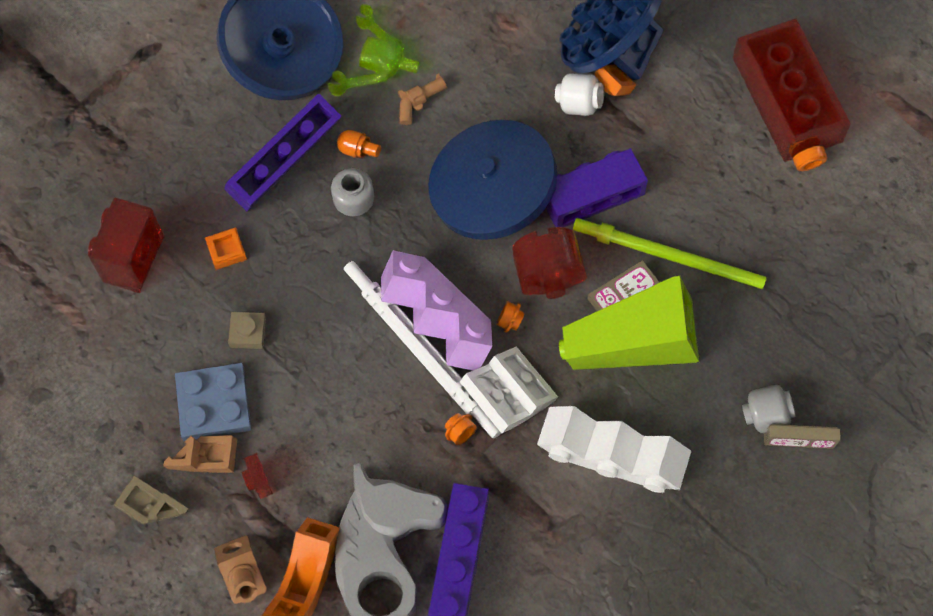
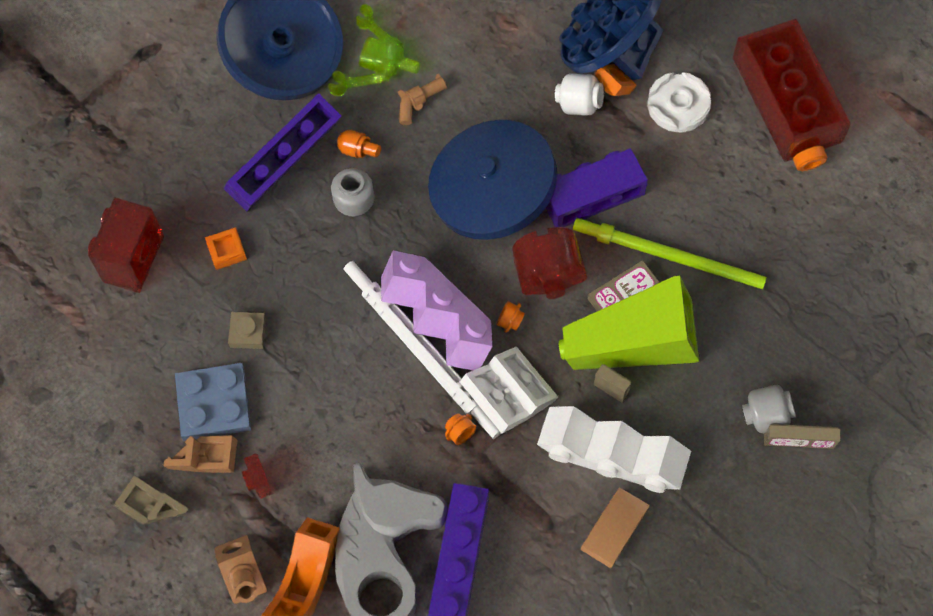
none -> medium nougat slope [581,487,650,568]
none -> dark tan tile [594,364,631,403]
none -> white tile [647,72,711,133]

